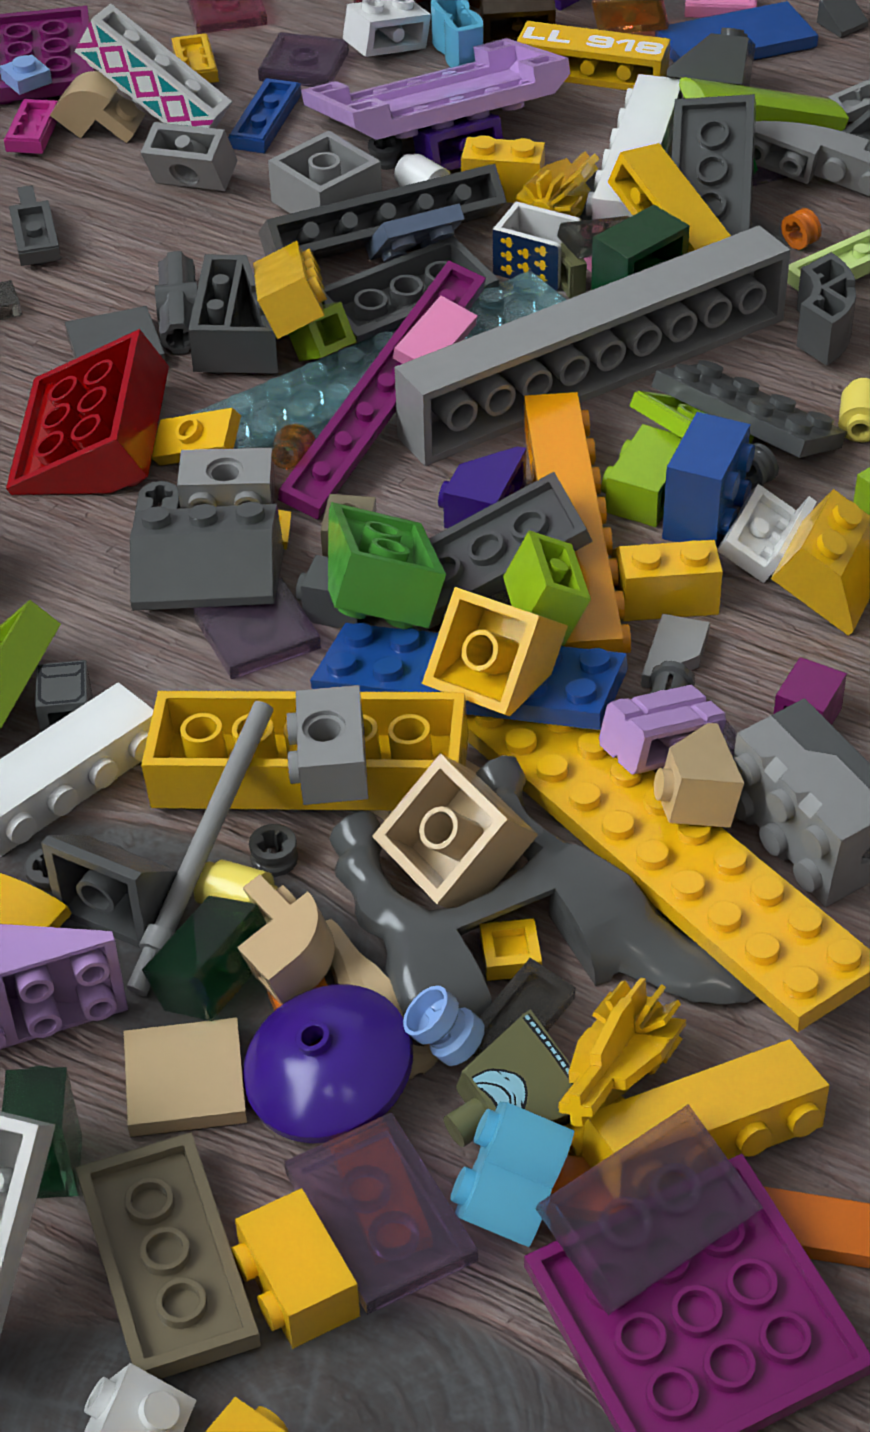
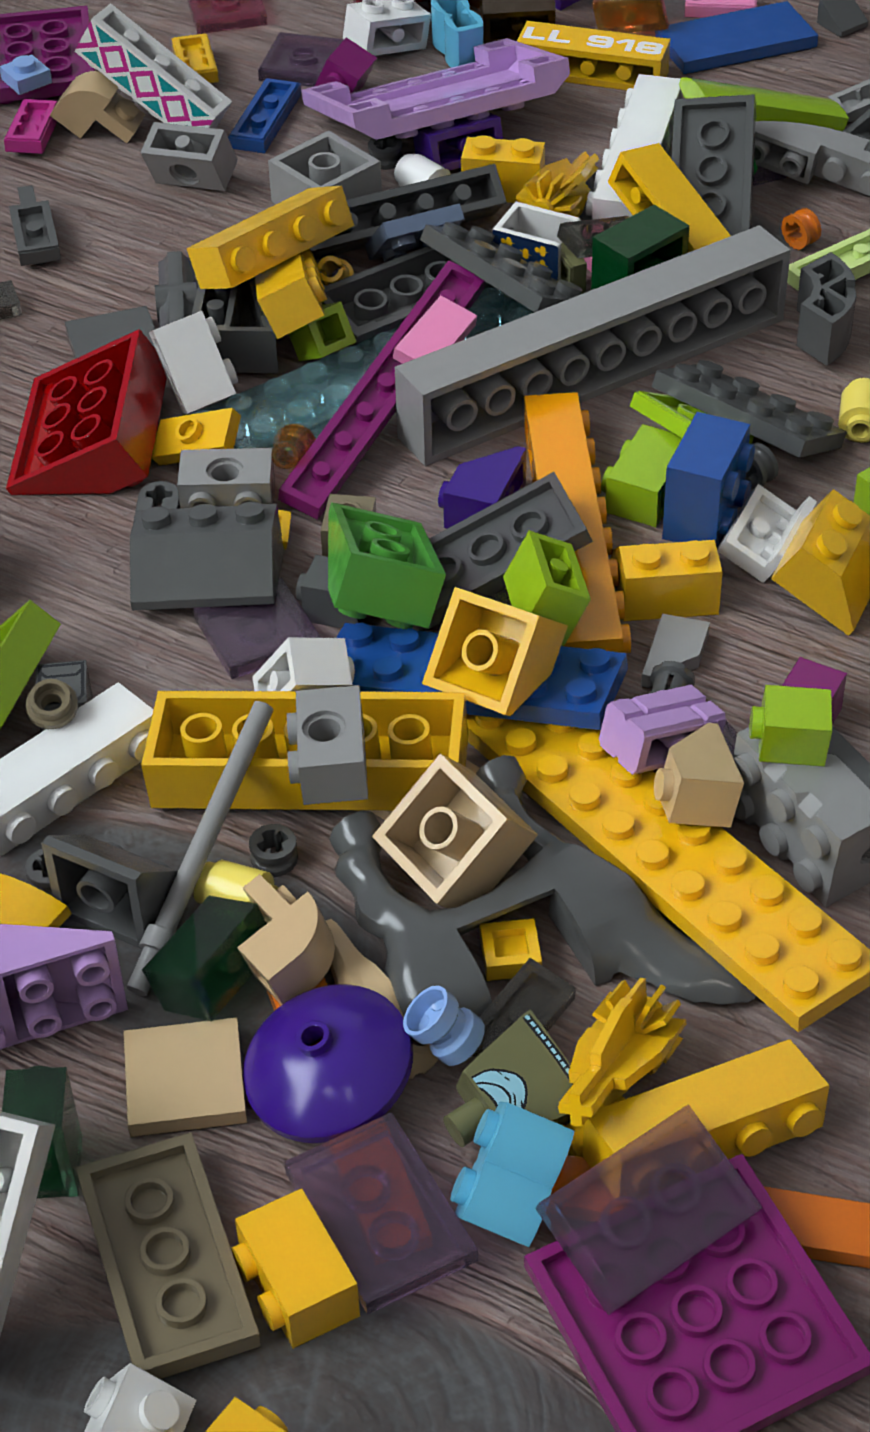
dark grey slope [667,28,756,87] -> none
none -> dark tan plate [26,679,78,729]
none -> white brick [149,311,238,414]
none -> yellow brick [186,185,354,289]
none -> white slope [253,637,355,691]
none -> magenta brick [315,37,377,93]
none -> yellow pin [318,256,354,286]
none -> dark grey plate [420,222,582,312]
none -> lime brick [749,685,832,767]

